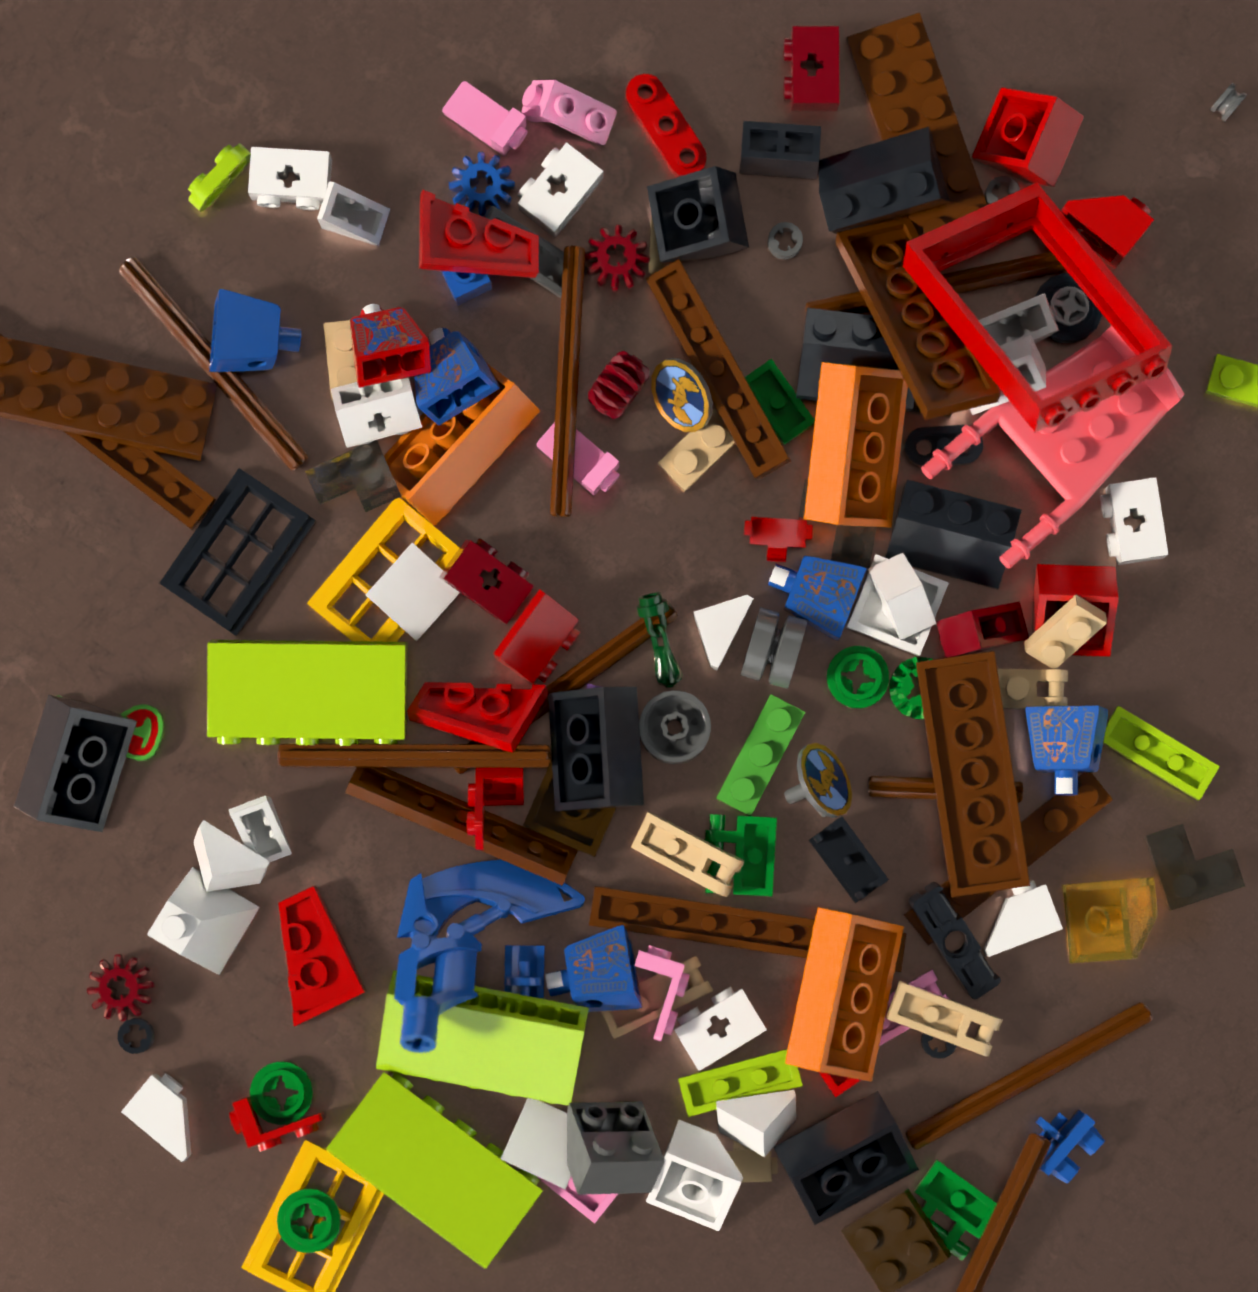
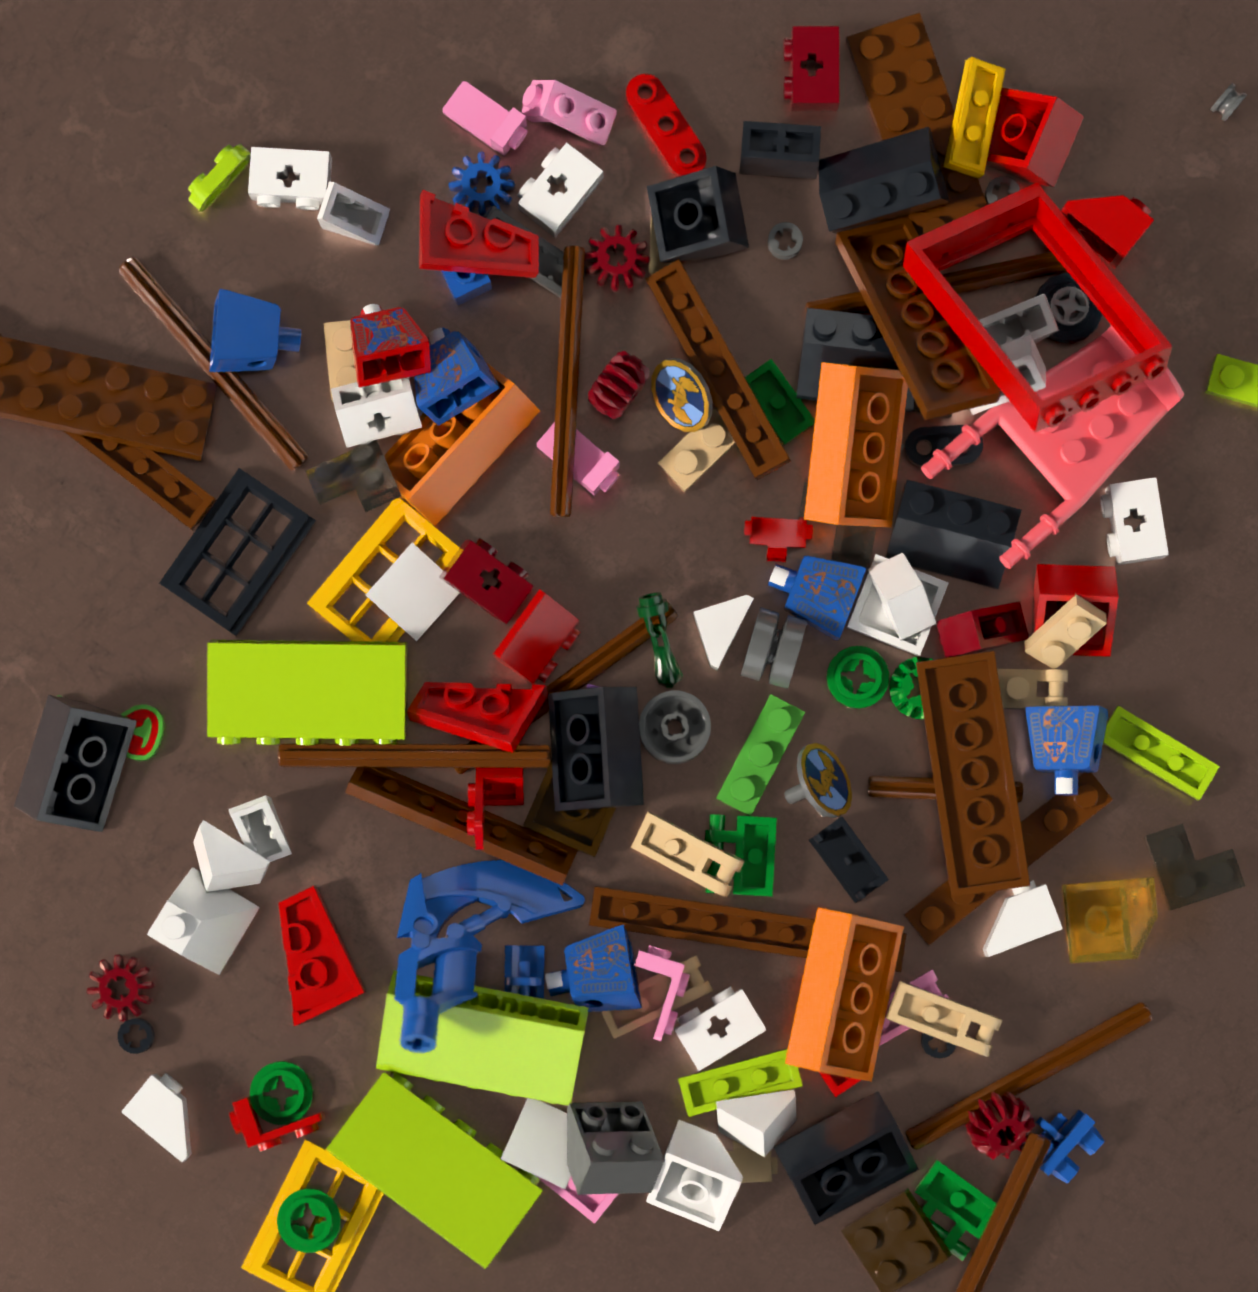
black piece [909,882,1001,999] -> none
none -> yellow tile [943,57,1006,179]
none -> dark red gear [965,1091,1036,1160]

